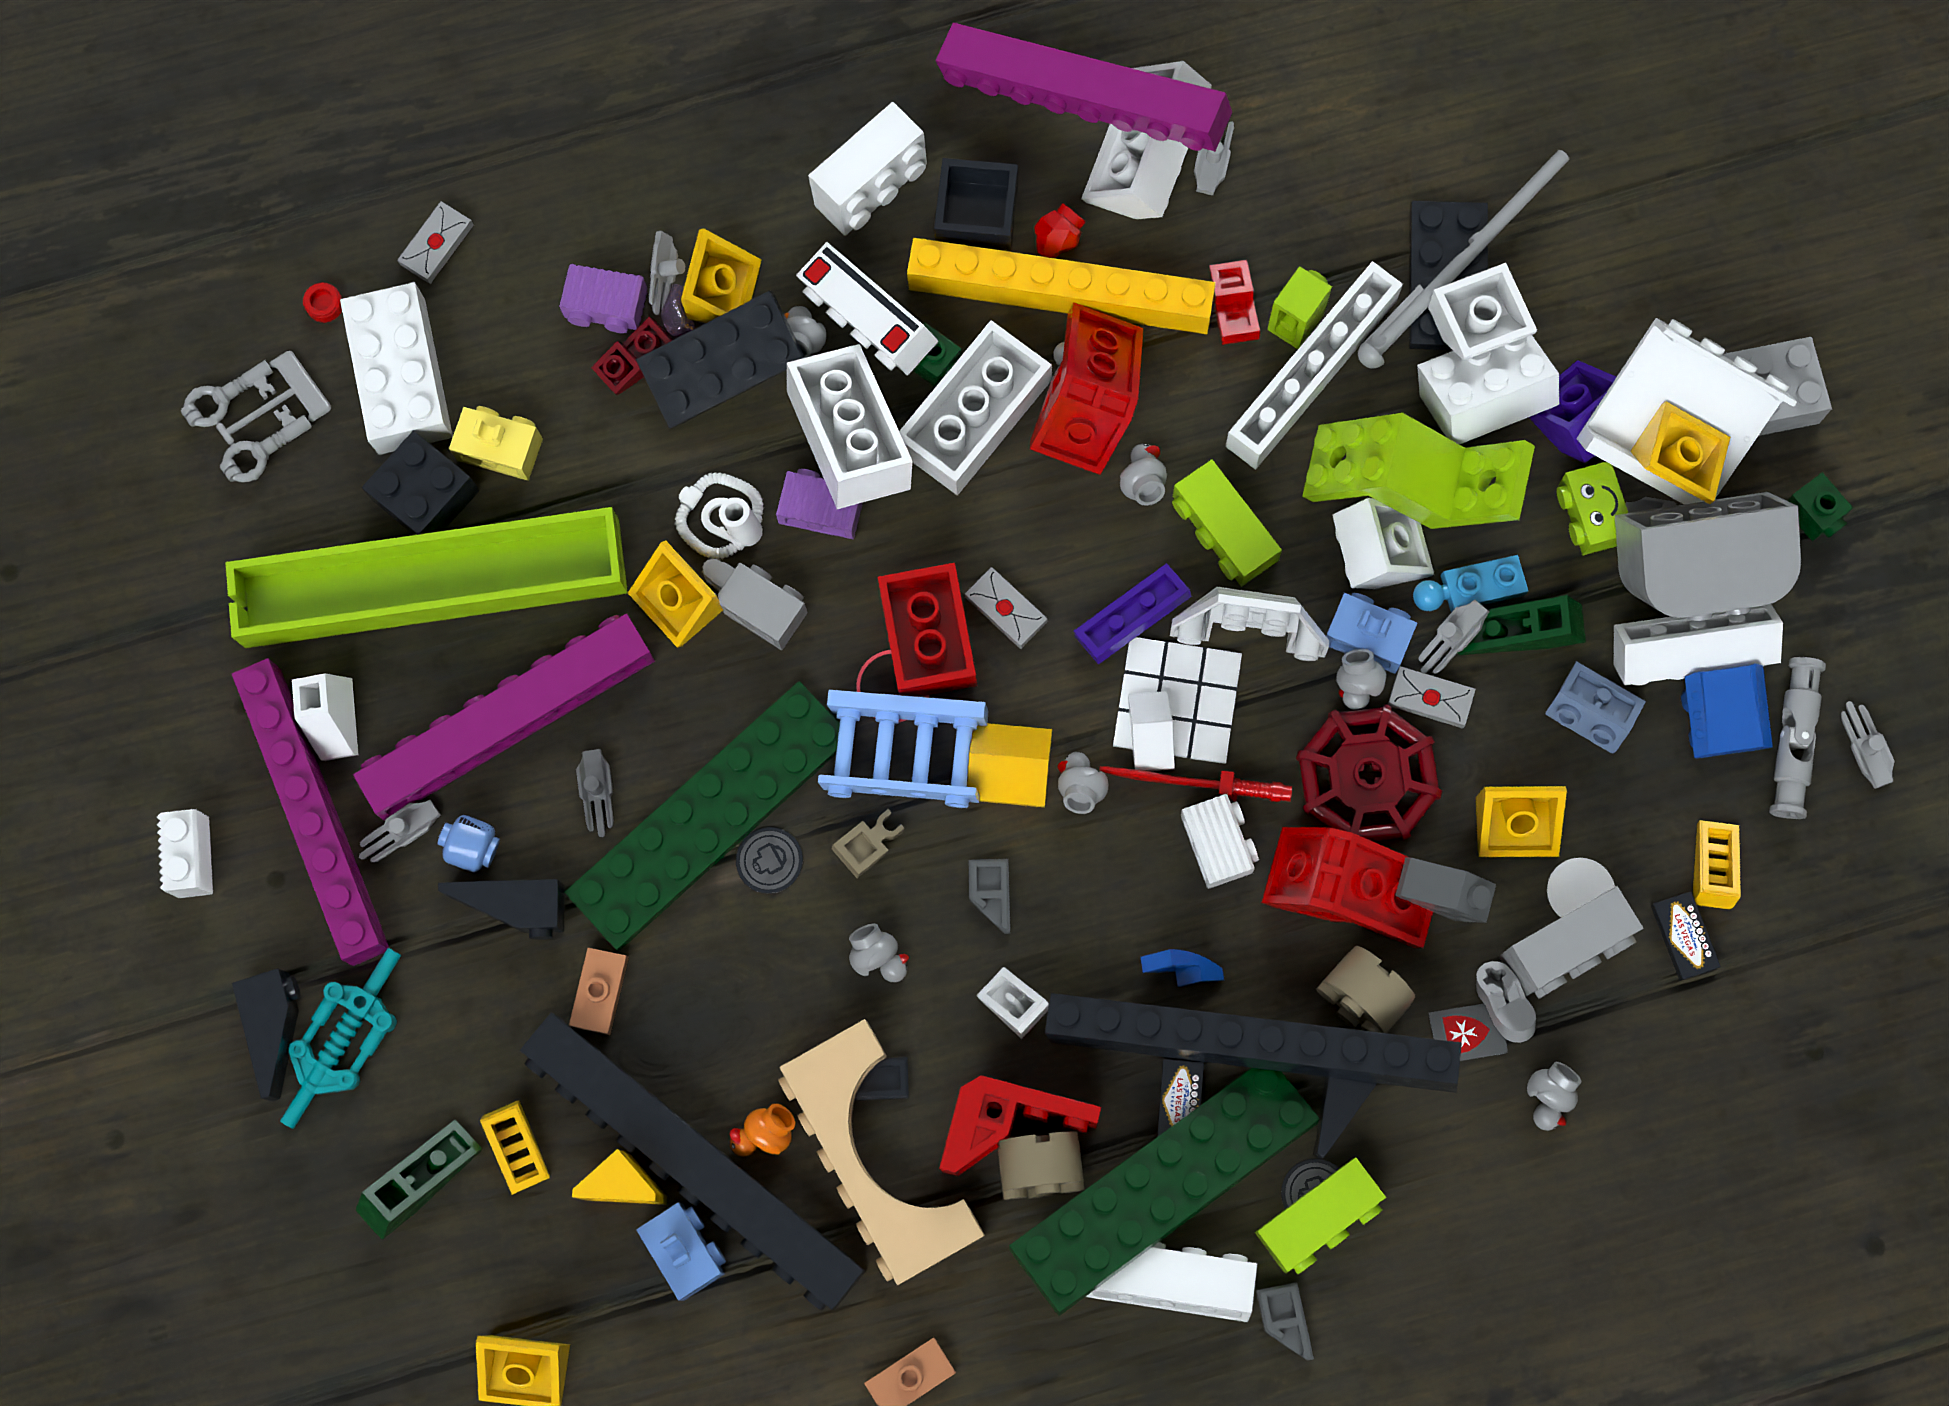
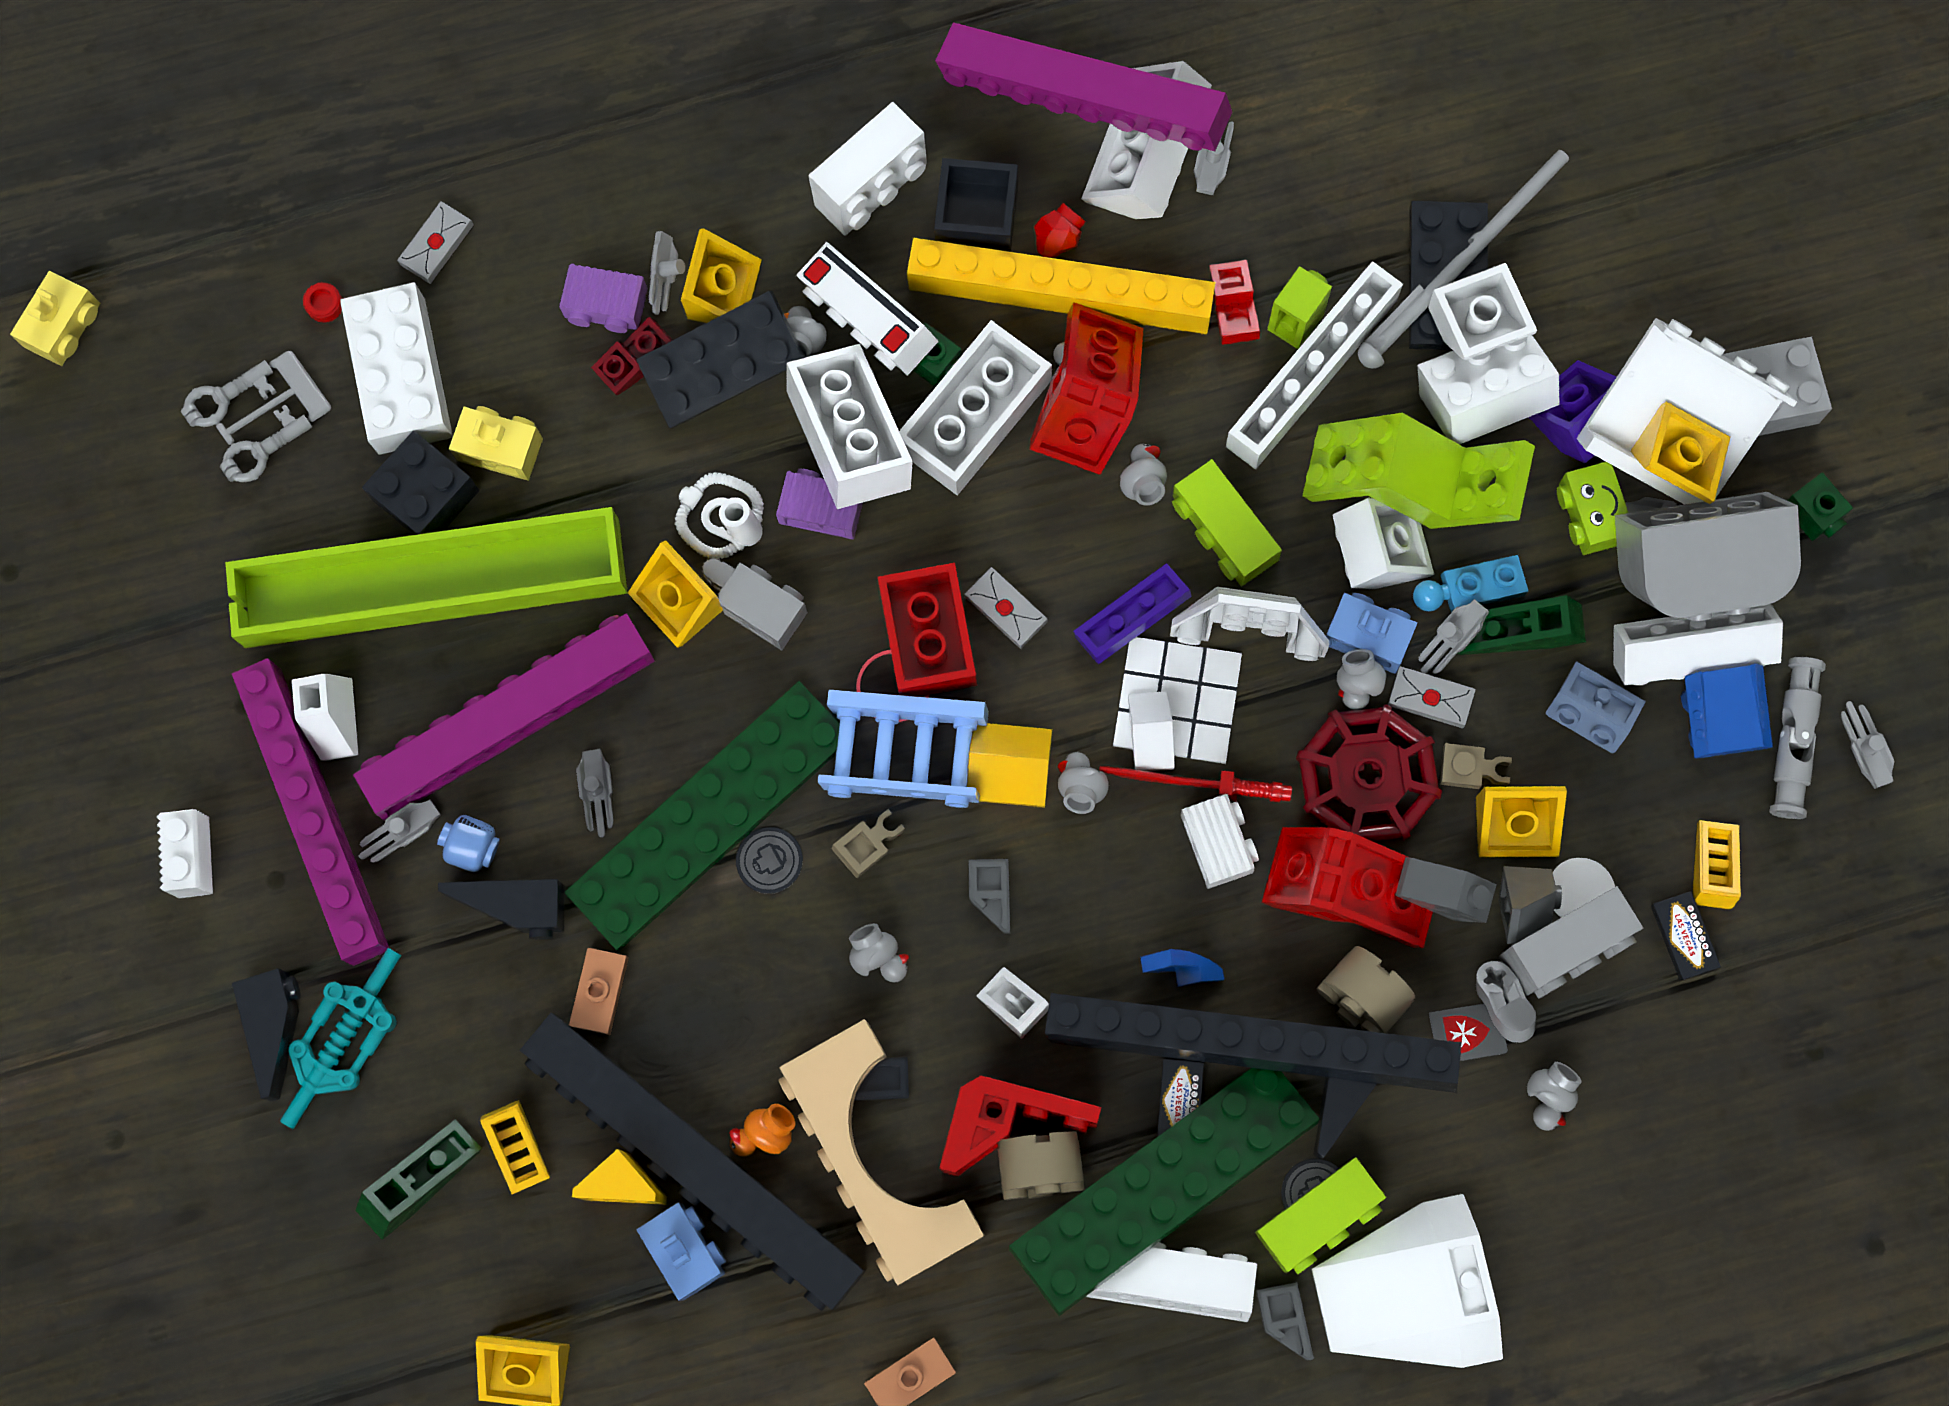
clear purple arm [661,284,695,337] -> none
none -> light yellow brick [10,271,101,366]
none -> white wedge [1312,1194,1503,1368]
none -> dark tan plate [1440,743,1512,789]
none -> dark grey slope [1498,866,1562,944]

